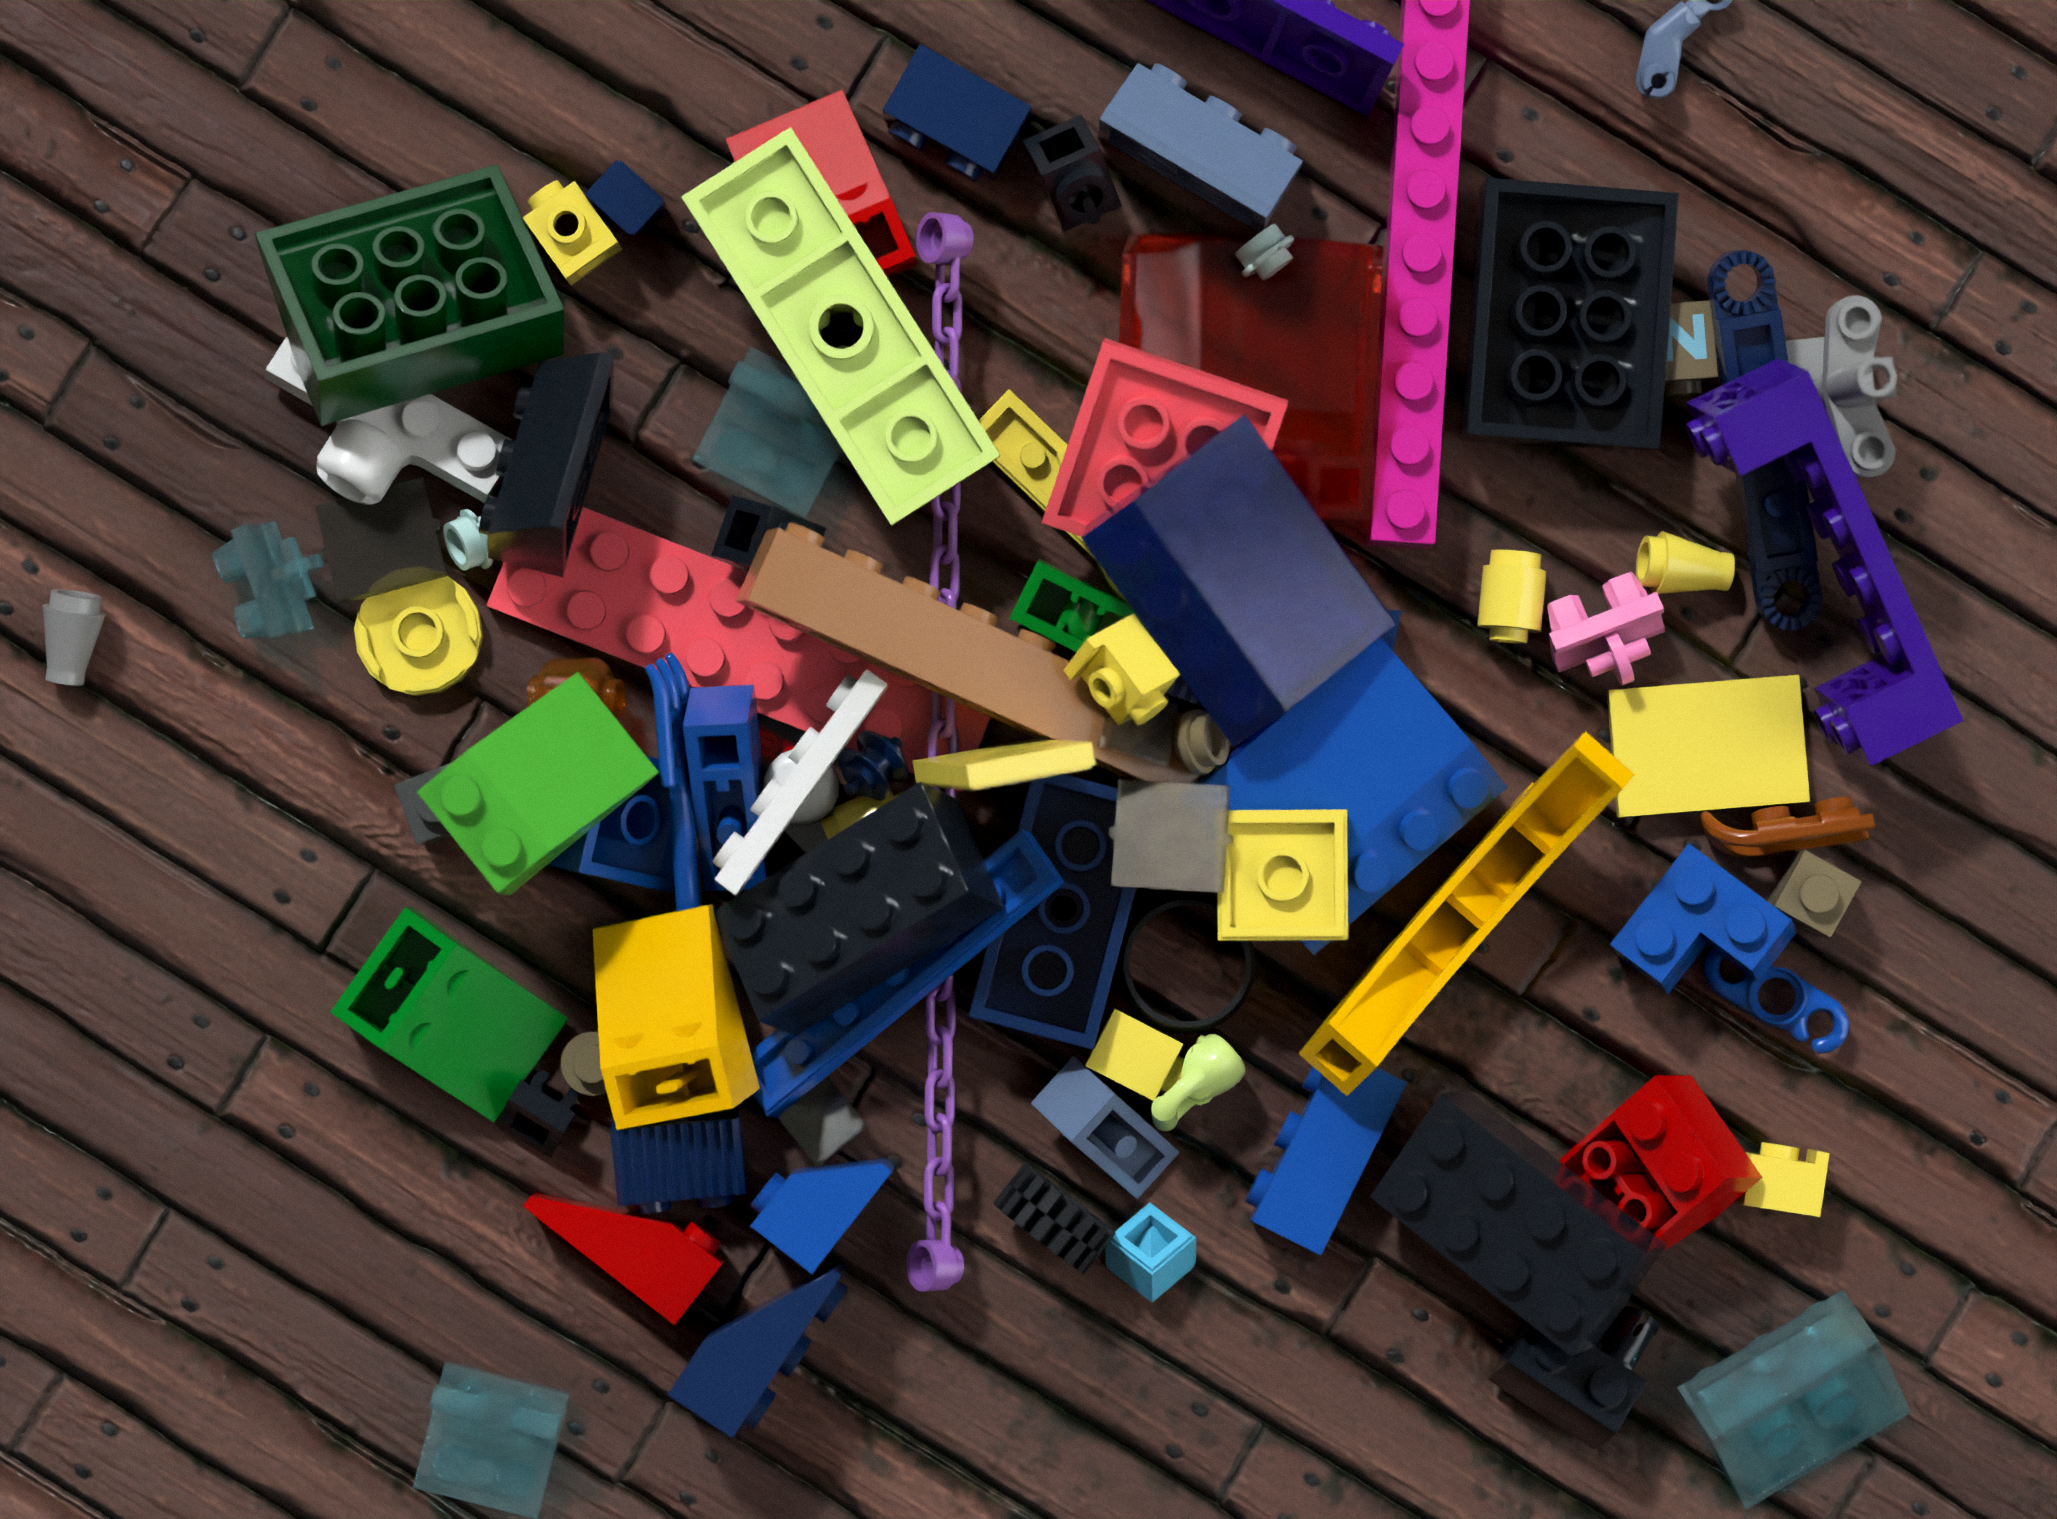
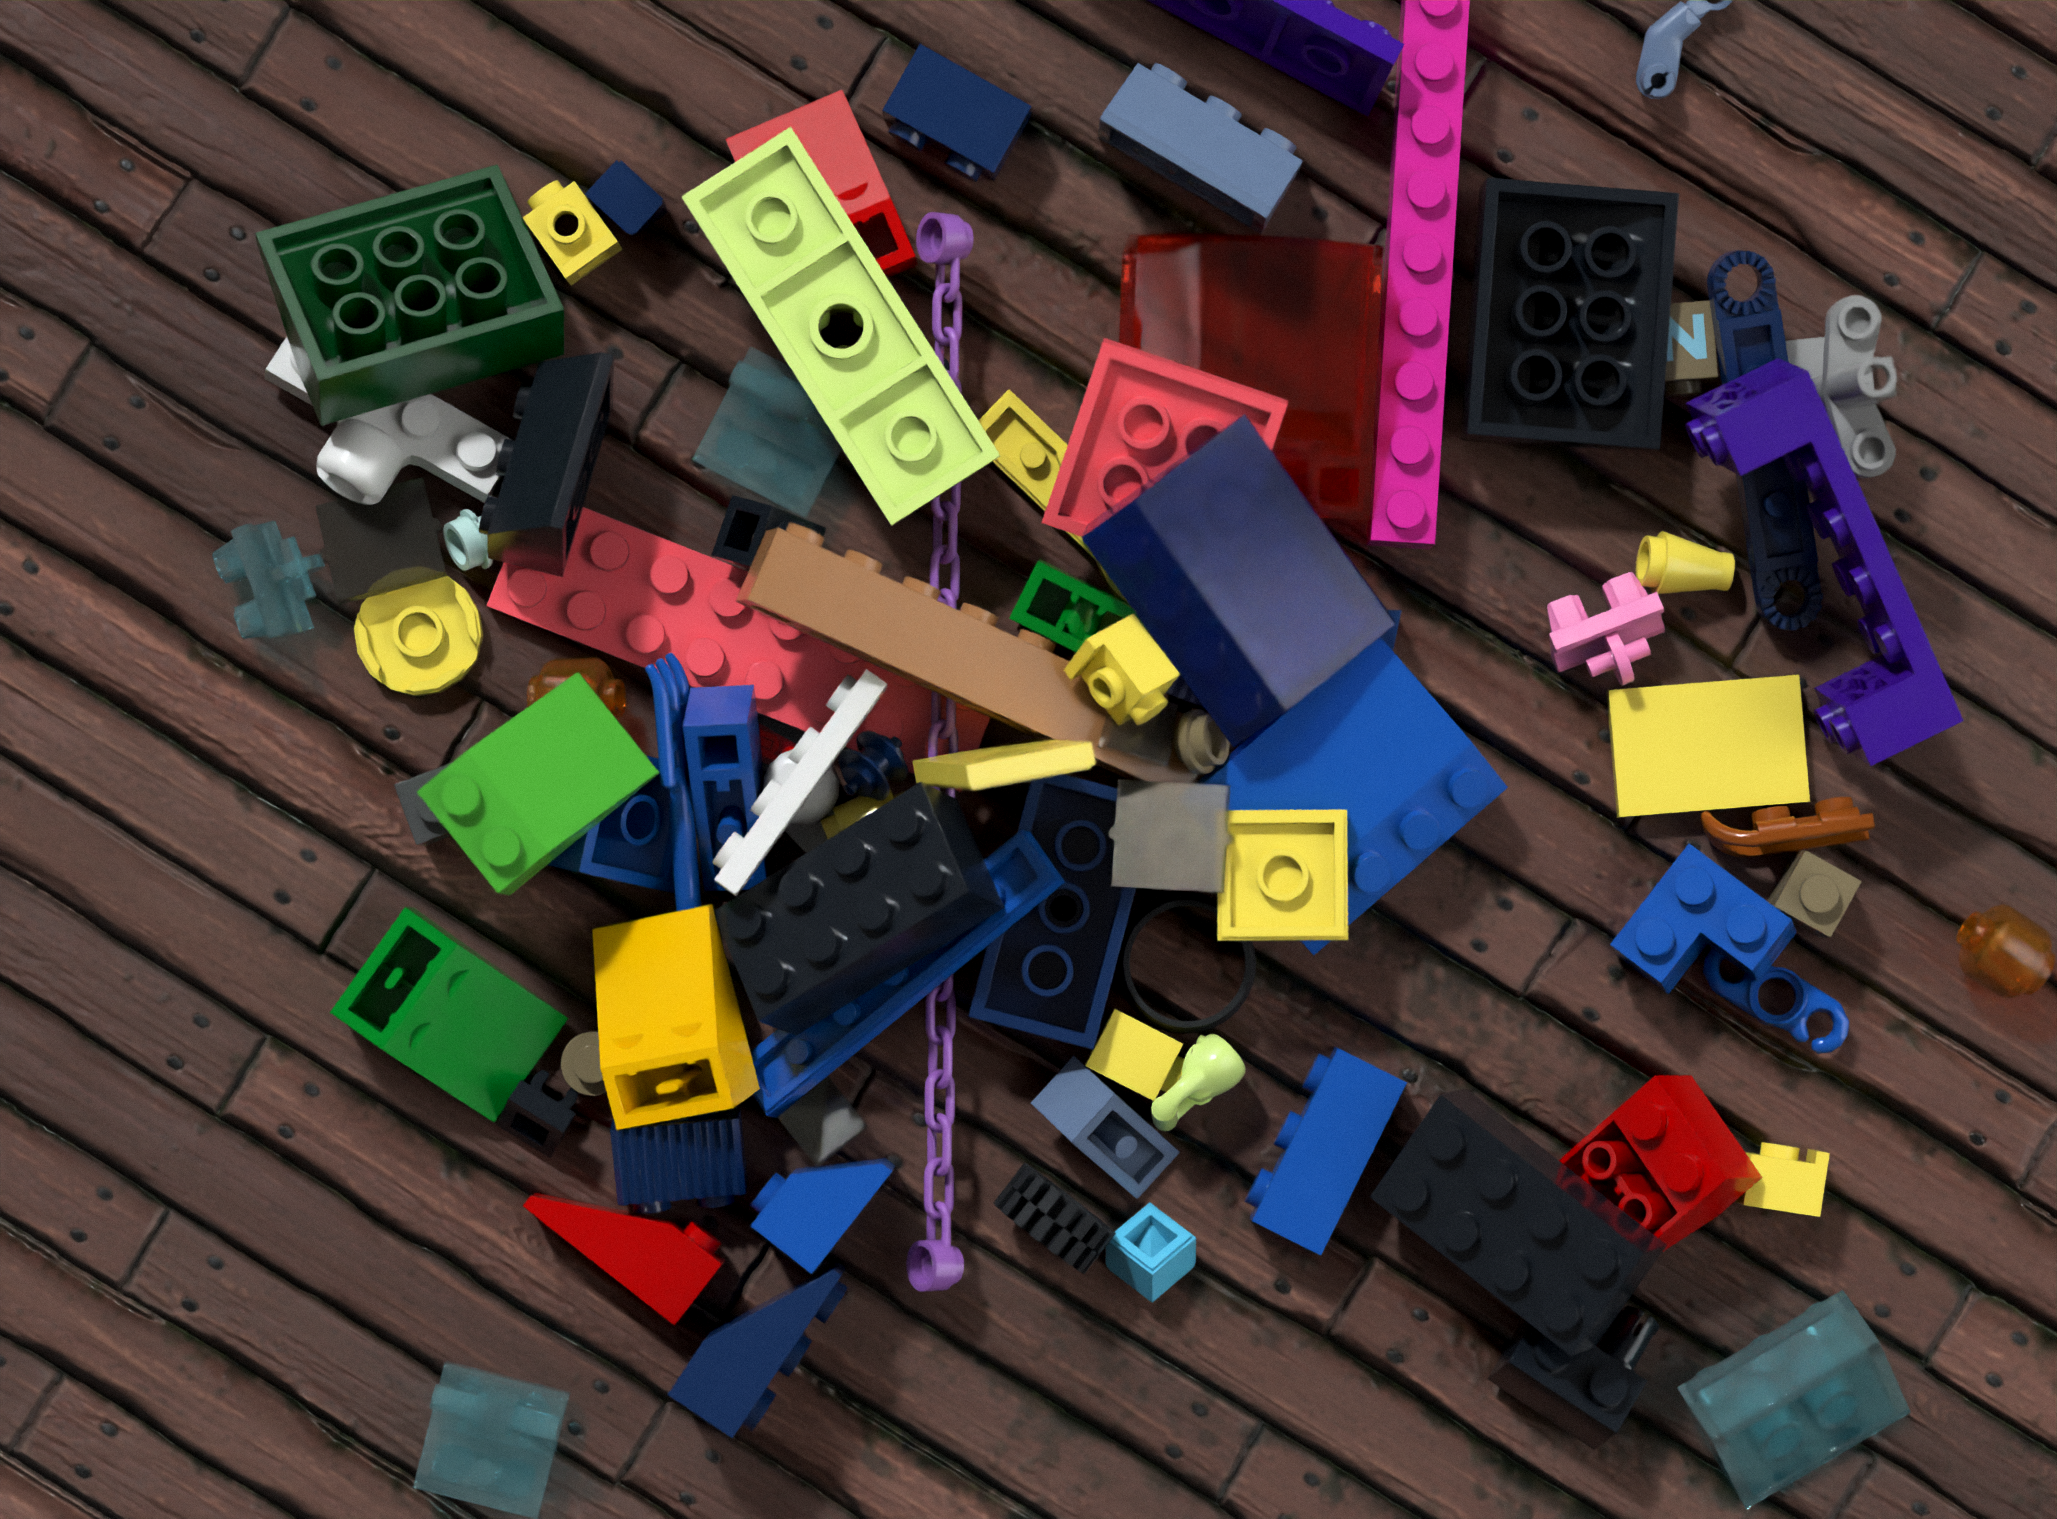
light grey cone [42,589,106,685] -> none
black brick [1023,114,1122,232] -> none
light aqua plate [1235,223,1294,281] -> none
yellow arch [1298,731,1635,1096] -> none
light yellow brick [1477,550,1547,644] -> none
none -> clear orange head [1956,904,2056,999]

